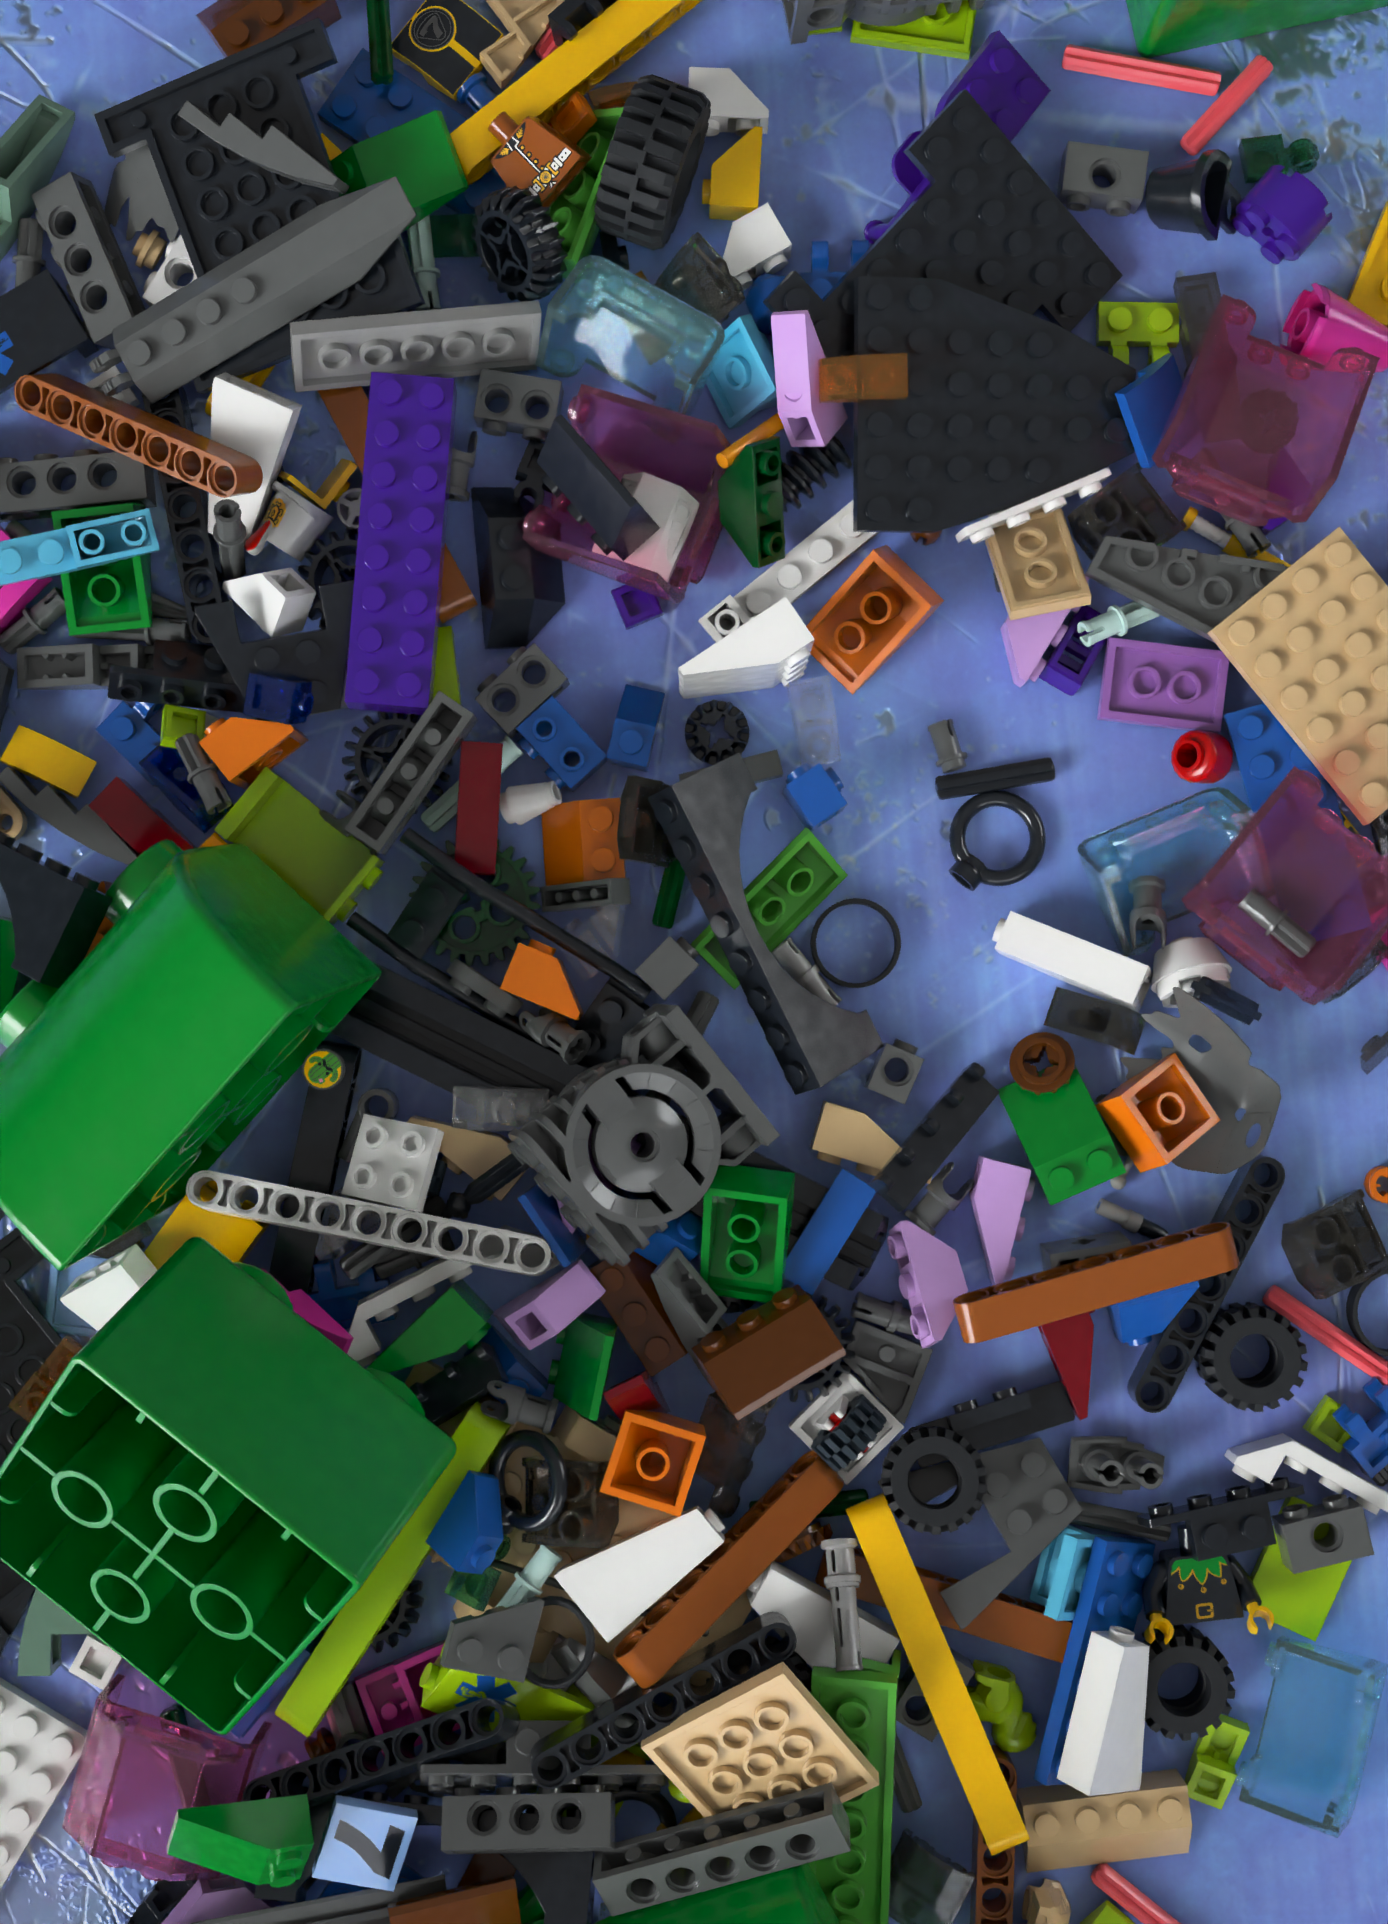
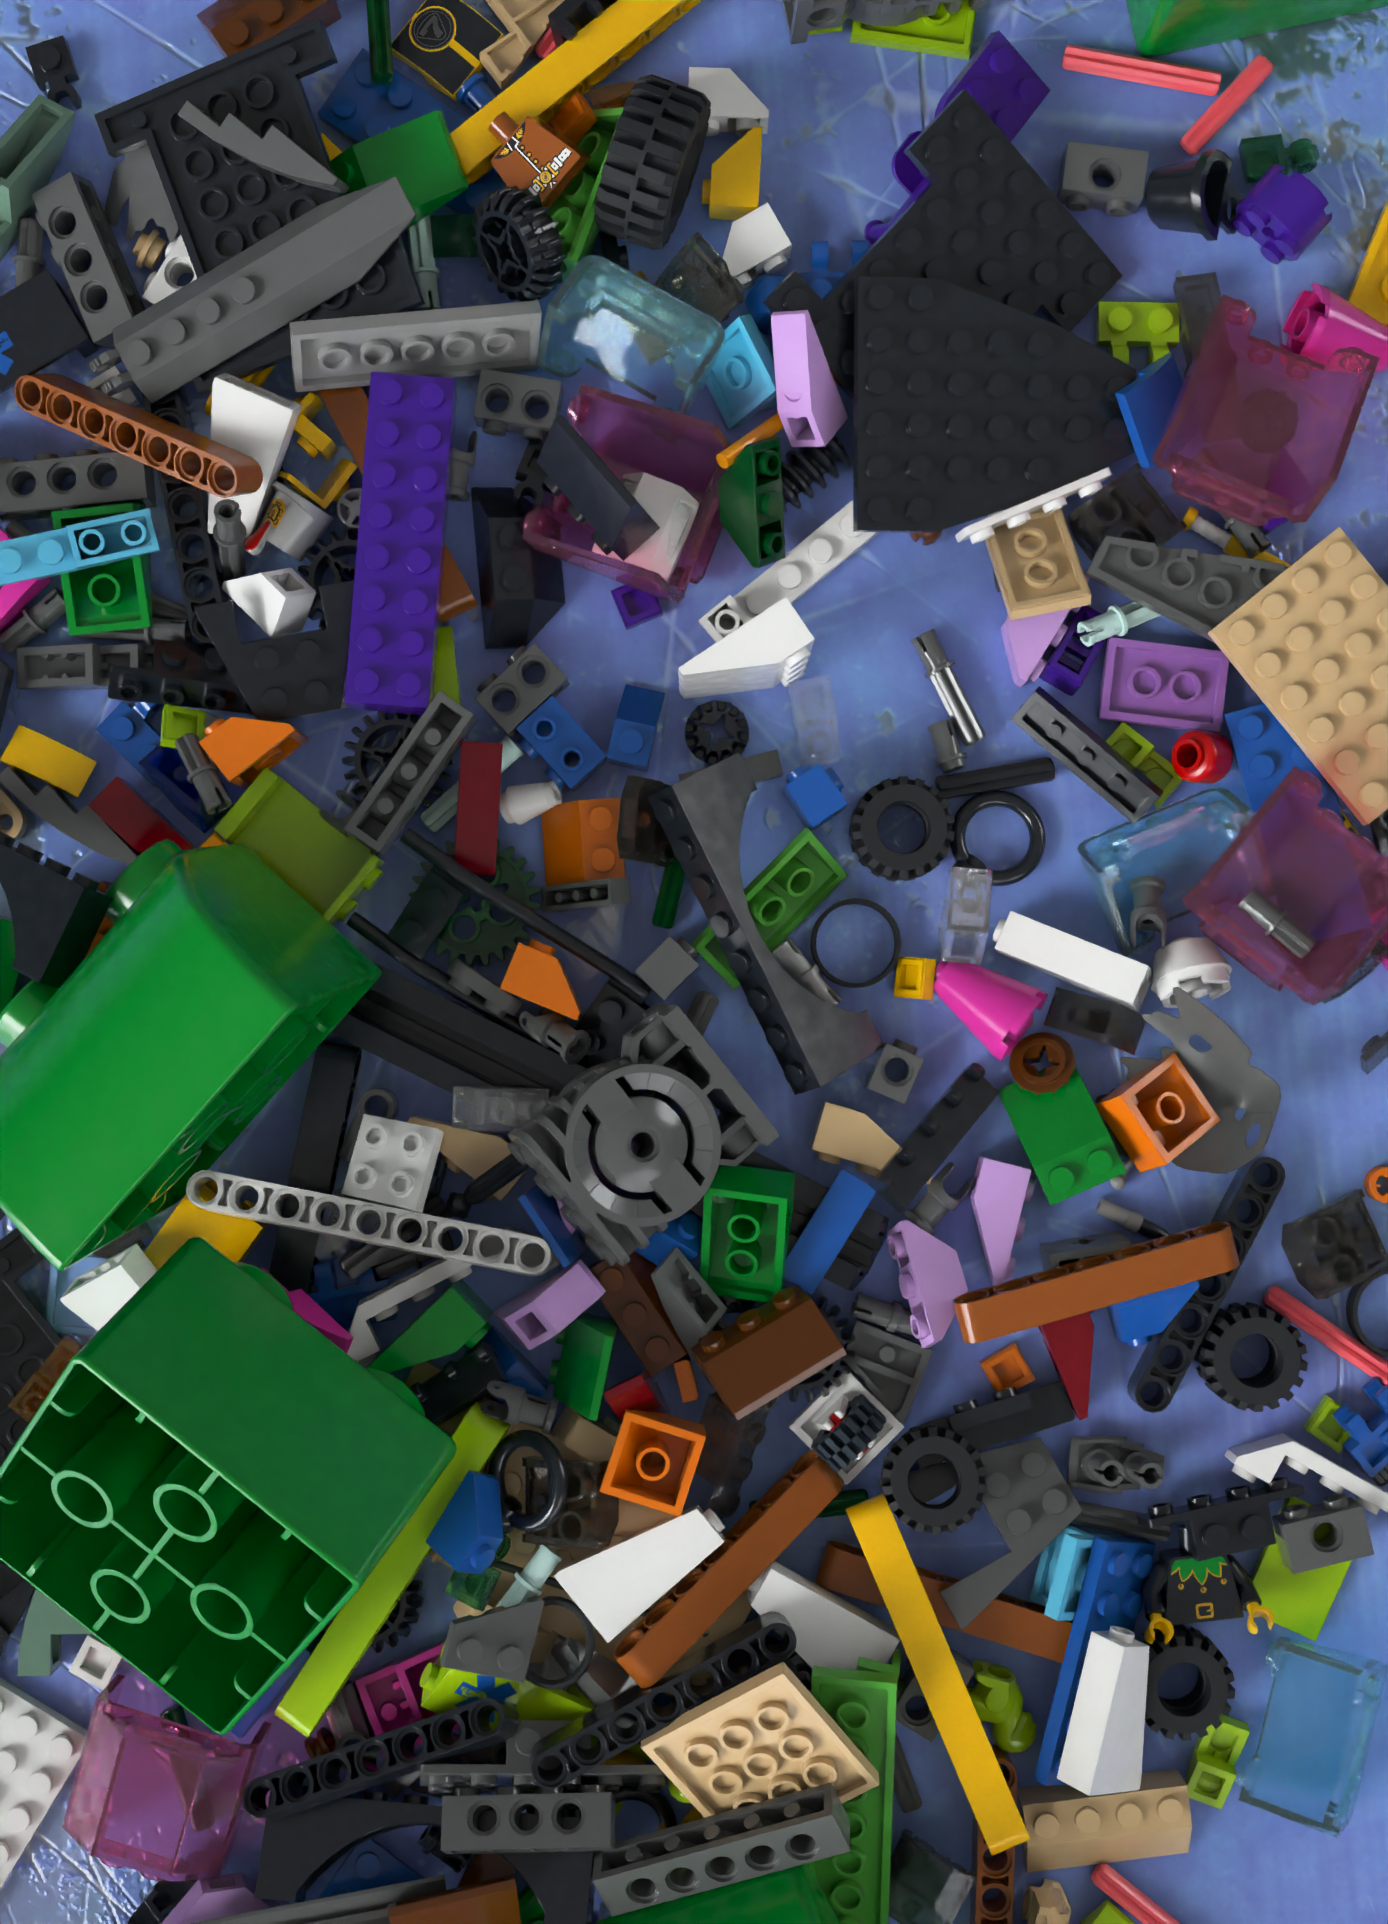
green slope [166,1794,314,1888] -> none
clear blue bracket [243,673,314,725] -> none
tile [302,1049,346,1090] -> none
light blue tile [312,1795,418,1892] -> none
reddish brown gear [775,1521,833,1563] -> none
orange slope [806,545,944,695] -> none
clear orange slope [818,353,908,403] -> none
light grey pin [821,1538,863,1672] -> none
black axle [1190,976,1262,1025] -> none
none -> black plate [25,35,82,109]
none -> yellow bracket [293,391,338,462]
none -> black pin [418,1826,471,1873]
none -> orange tile [673,1354,698,1403]
none -> black tyre [849,776,955,881]
none -> yellow tile [893,956,936,1000]
none -> dark grey axle [911,629,985,746]
none -> dark pink cone [933,956,1048,1062]
none -> clear slope [938,866,992,965]
none -> orange tile [979,1342,1035,1392]
none -> black hinge [1010,686,1164,824]
none -> lime slope [1105,722,1184,809]

